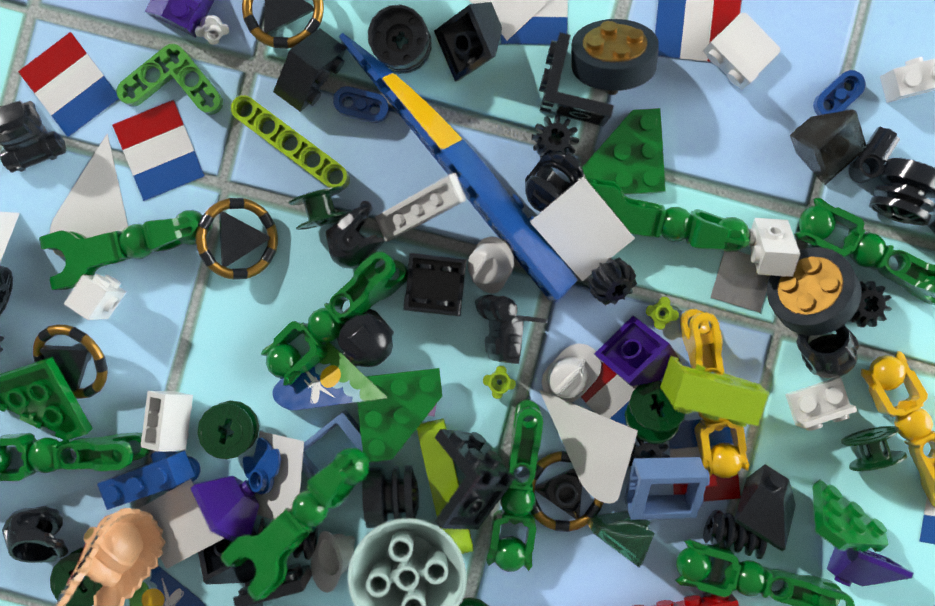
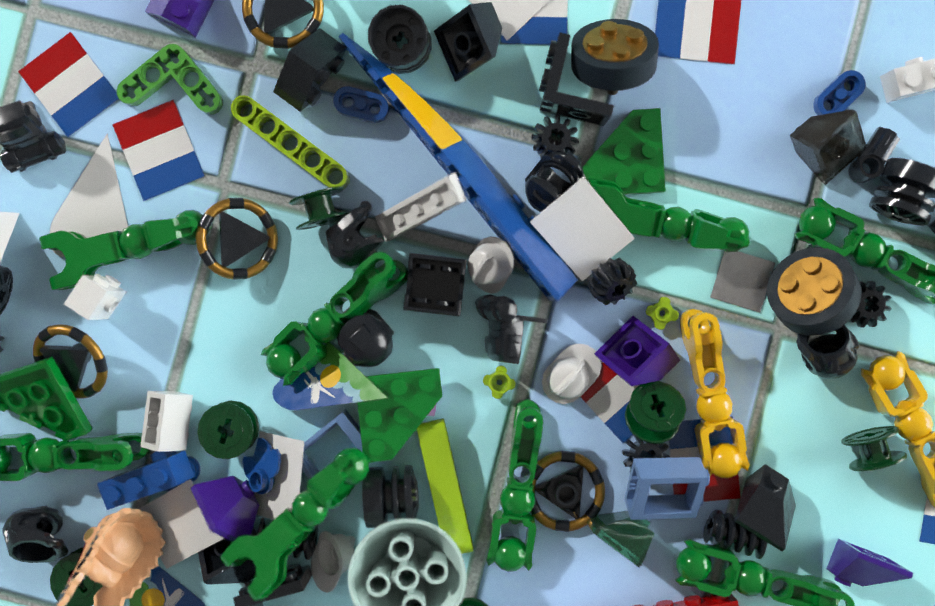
white plate [195,15,229,45] -> none
black bracket [435,429,515,530] -> none
white sticker [539,389,638,504] -> none
lime wedge [660,356,769,427] -> none
white bracket [703,12,780,90] -> none
white brick [749,218,800,277] -> none
white bracket [785,378,857,431] -> none
green plate [812,479,889,552] -> none

